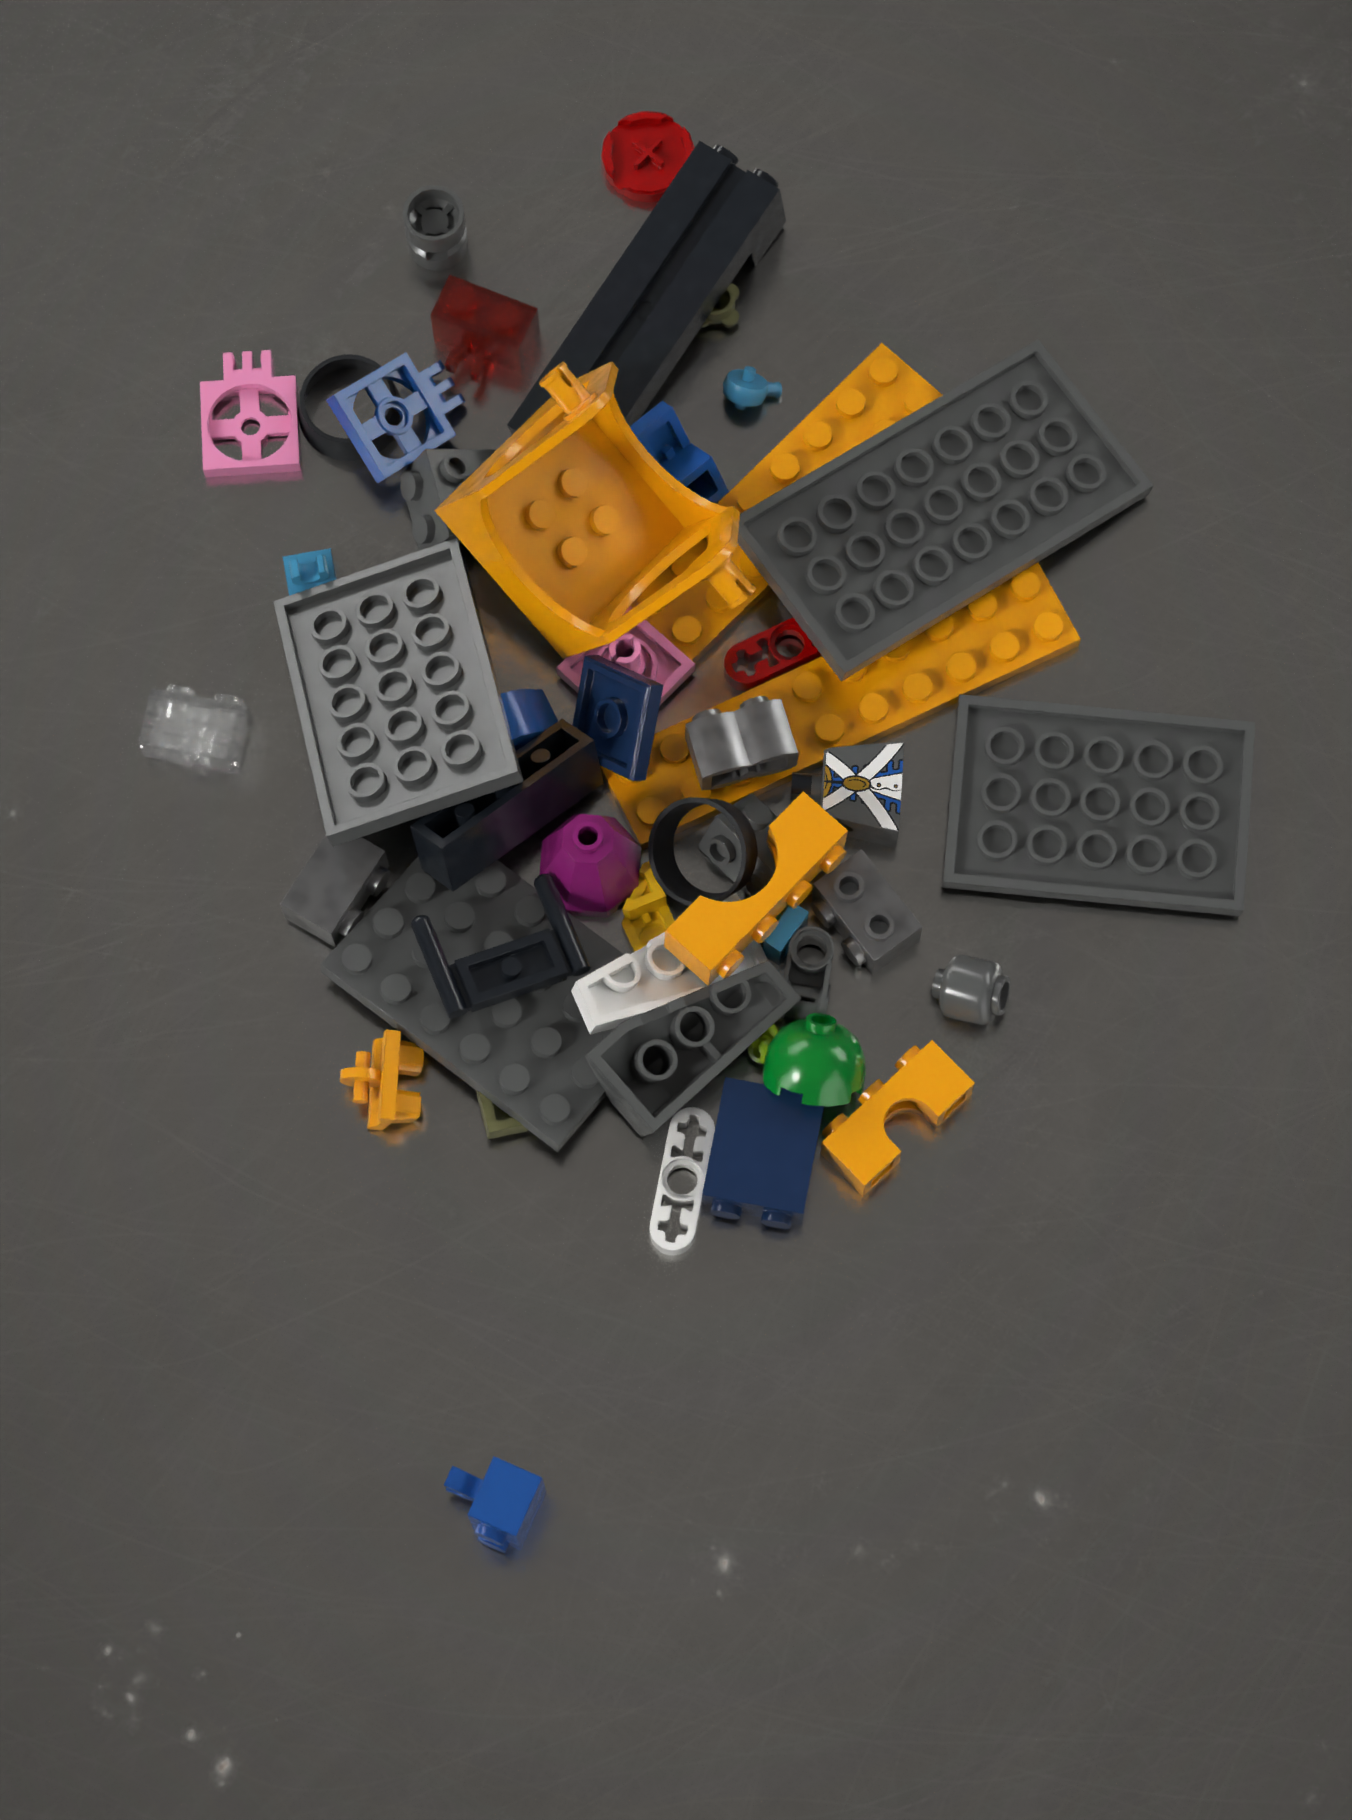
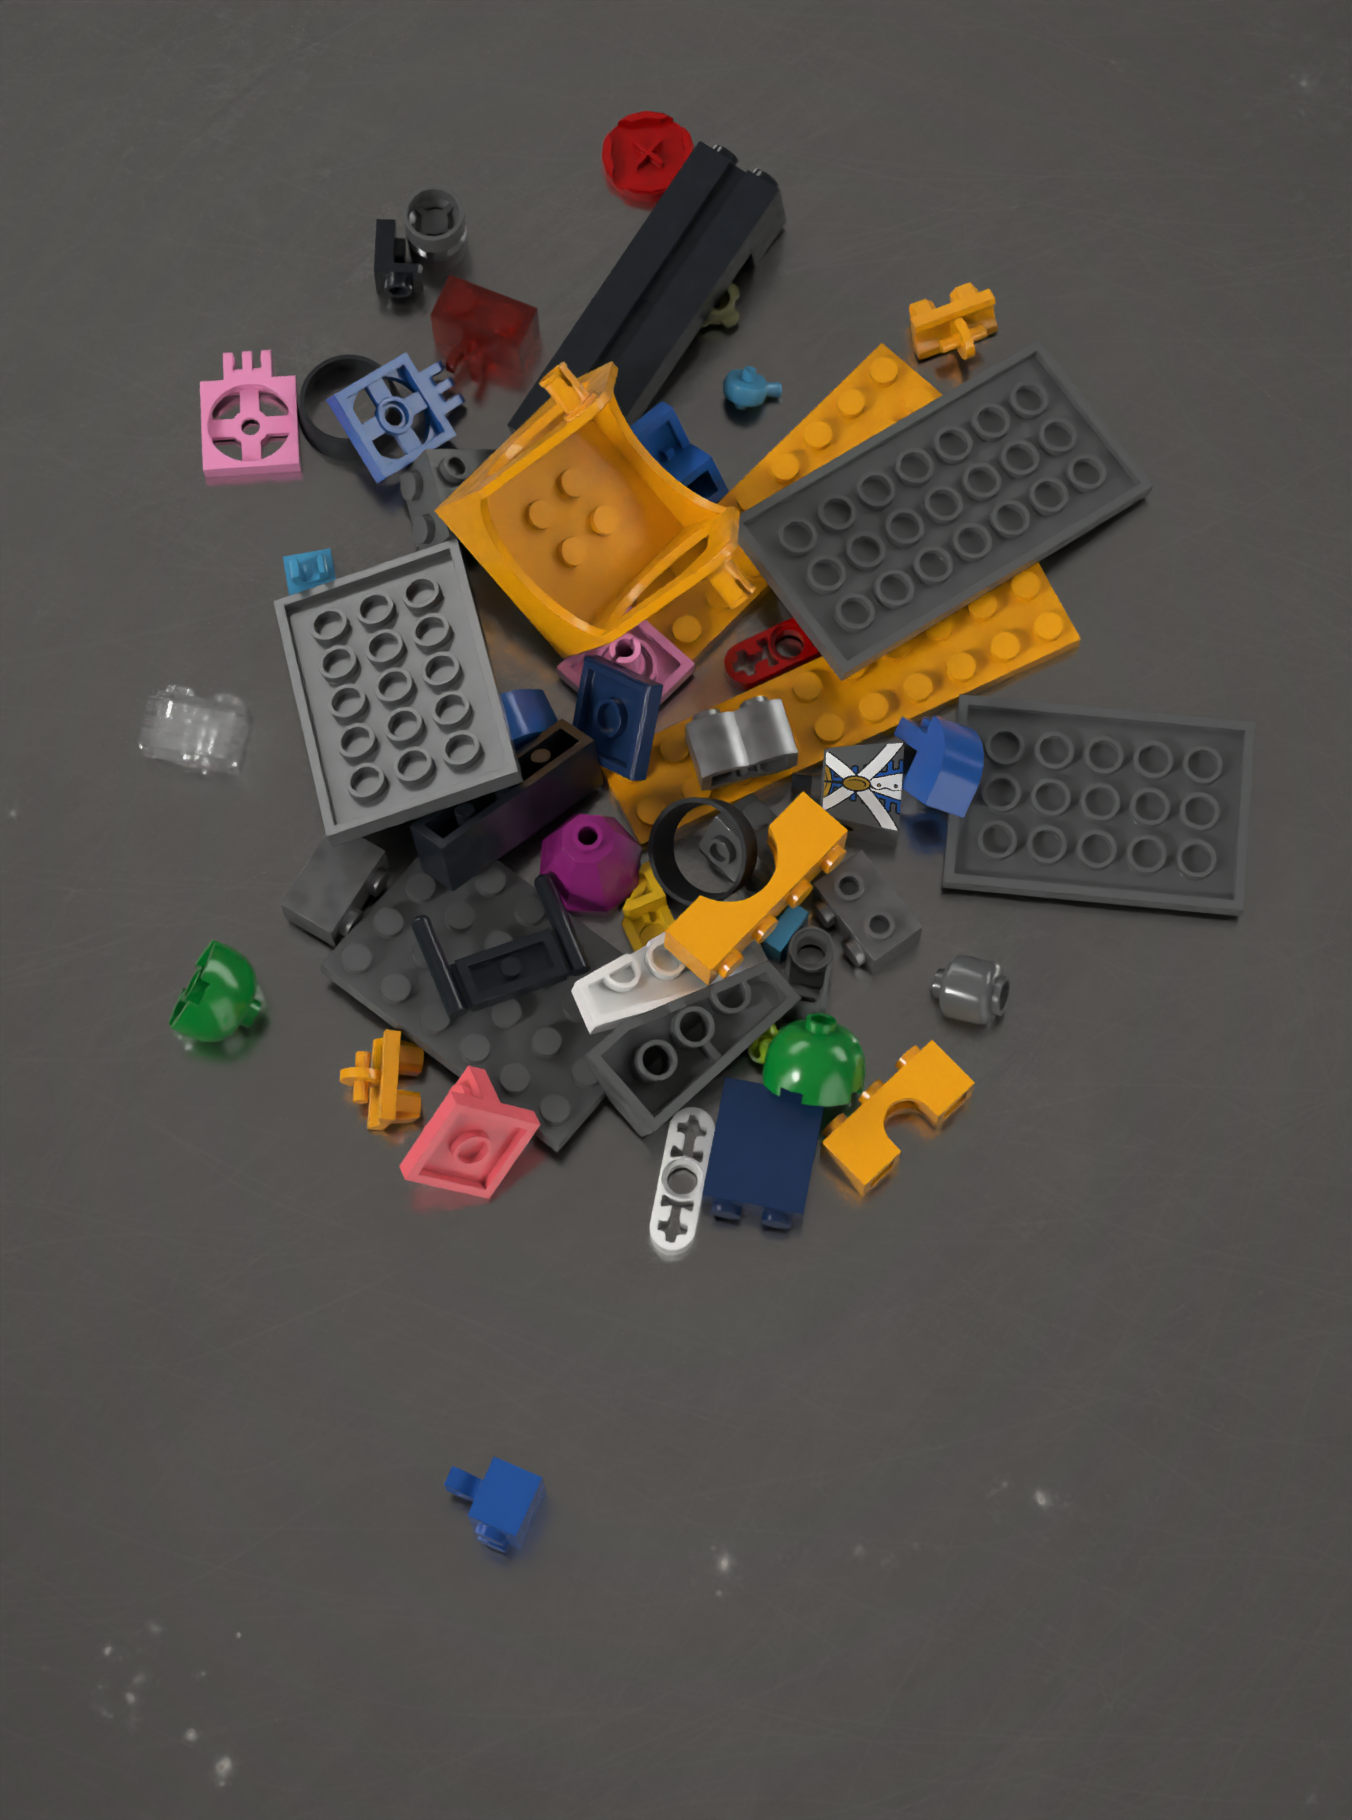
none -> green cylinder [169,939,262,1042]
none -> black bracket [374,219,424,297]
none -> coral bracket [399,1065,541,1199]
none -> blue brick [894,715,984,818]
none -> light orange hips [909,282,998,361]

